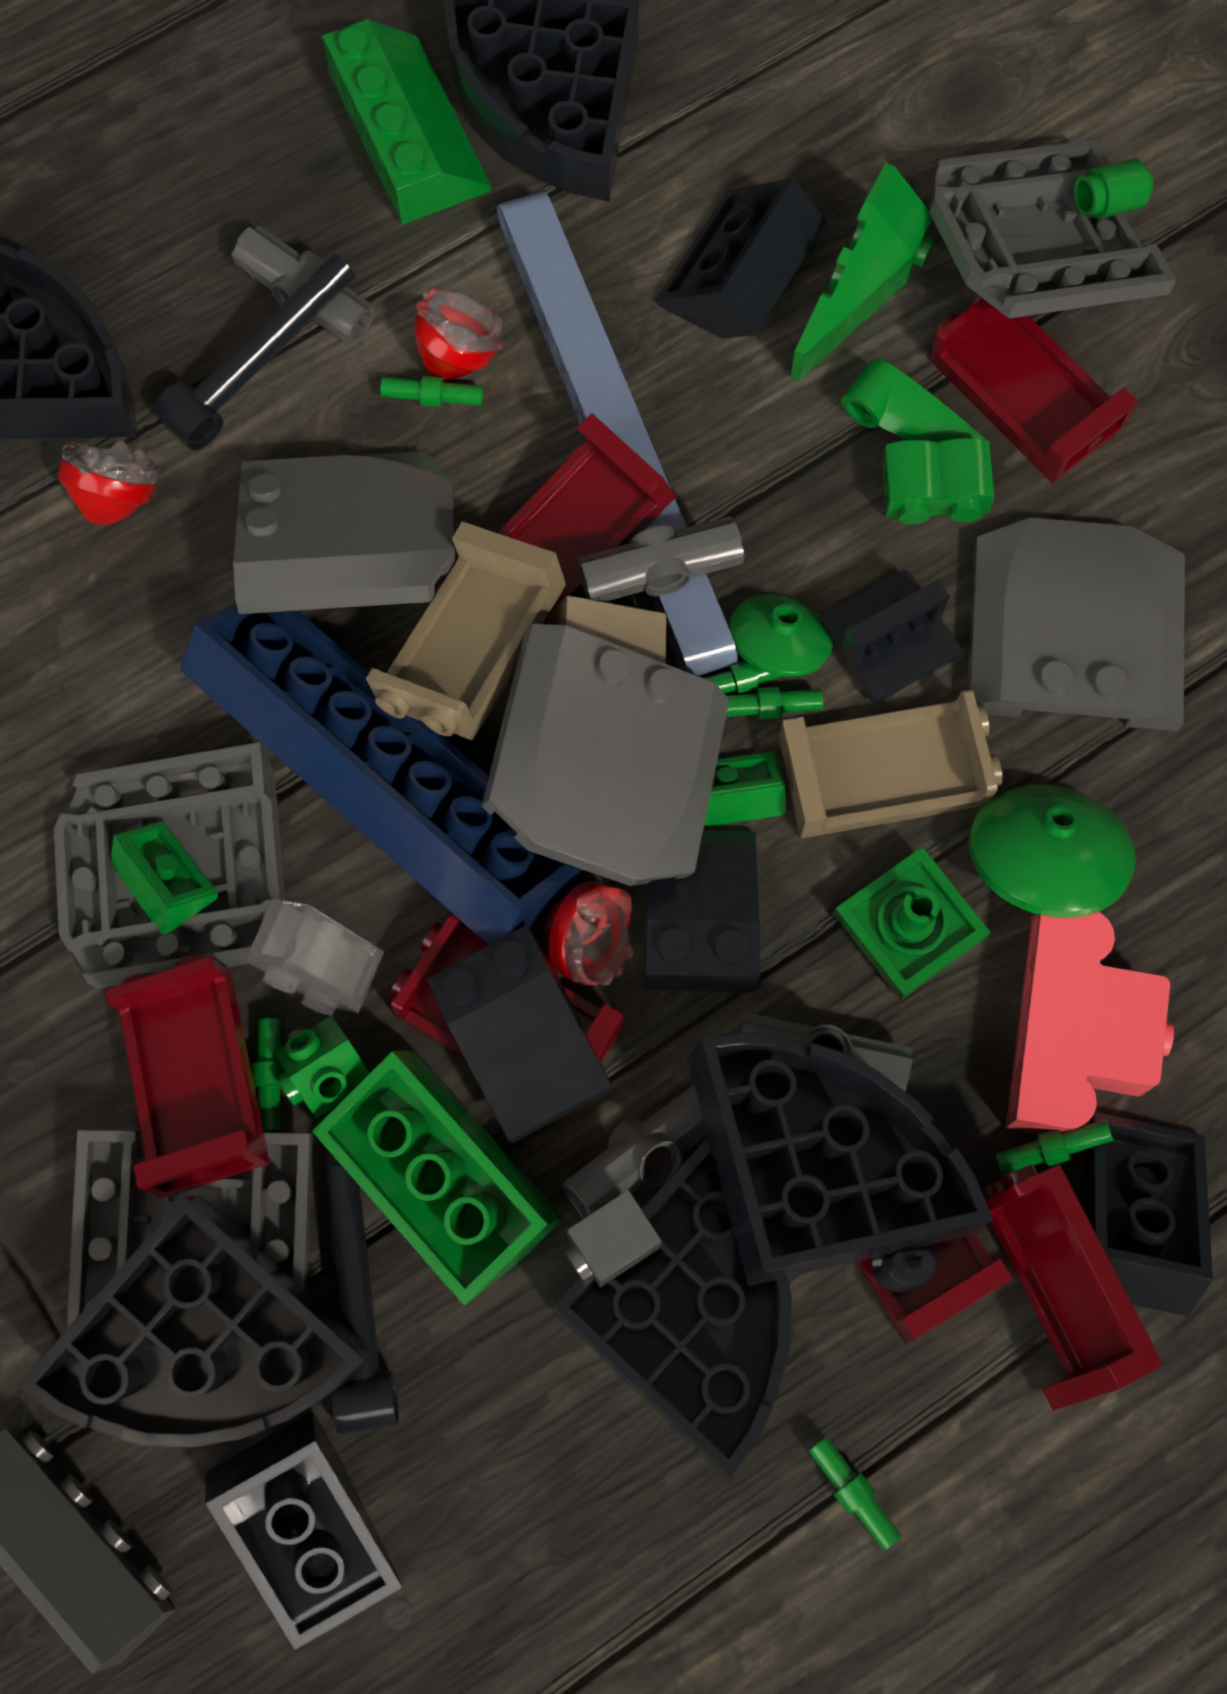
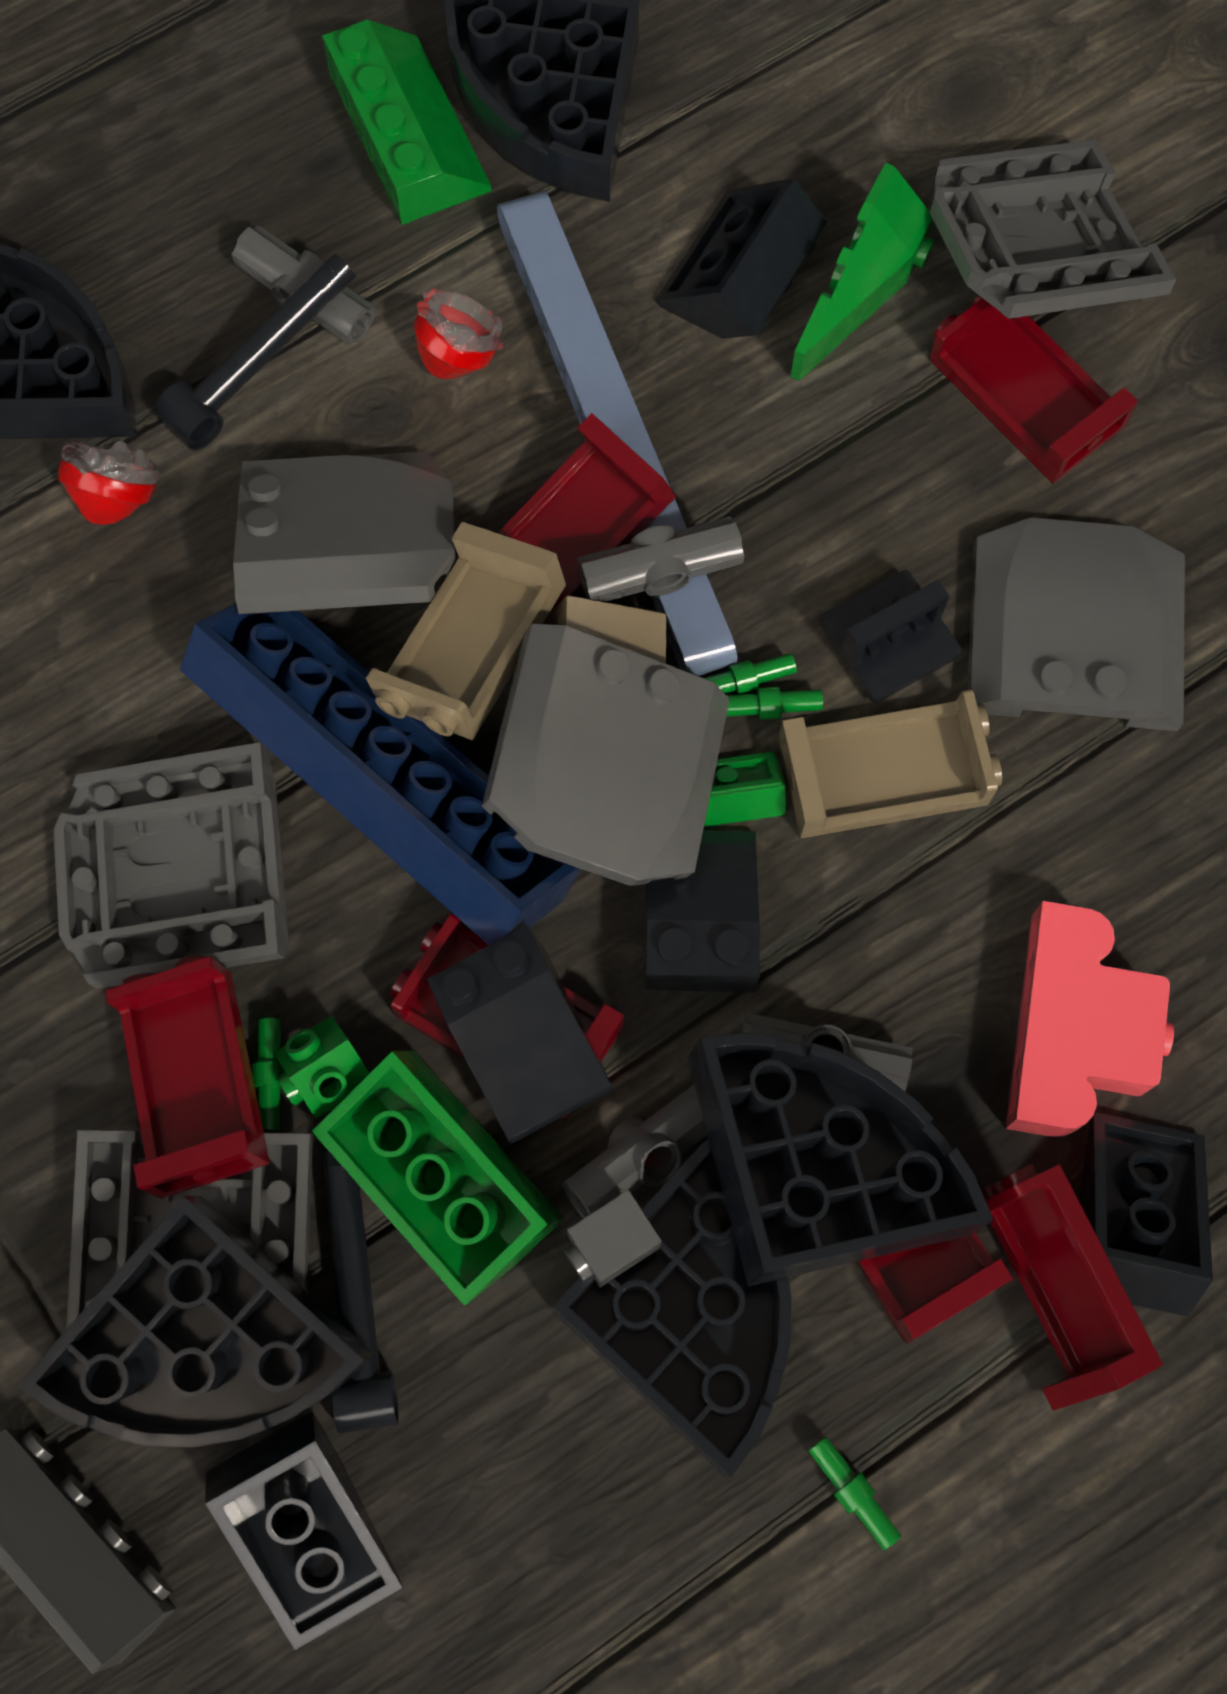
green slope [110,821,218,935] -> none
clear brick [245,899,384,1016] -> none
green bar [380,375,484,408] -> none
clear hair [543,882,634,986] -> none
green dish [729,594,833,677] -> none
green plate [833,847,991,1000] -> none
green piece [841,359,986,443] -> none
black piece [870,1245,939,1293] -> none
green brick [882,438,994,525] -> none
green dish [969,784,1135,918] -> none
green bar [996,1119,1114,1175] -> none
green brick [1074,158,1153,219] -> none

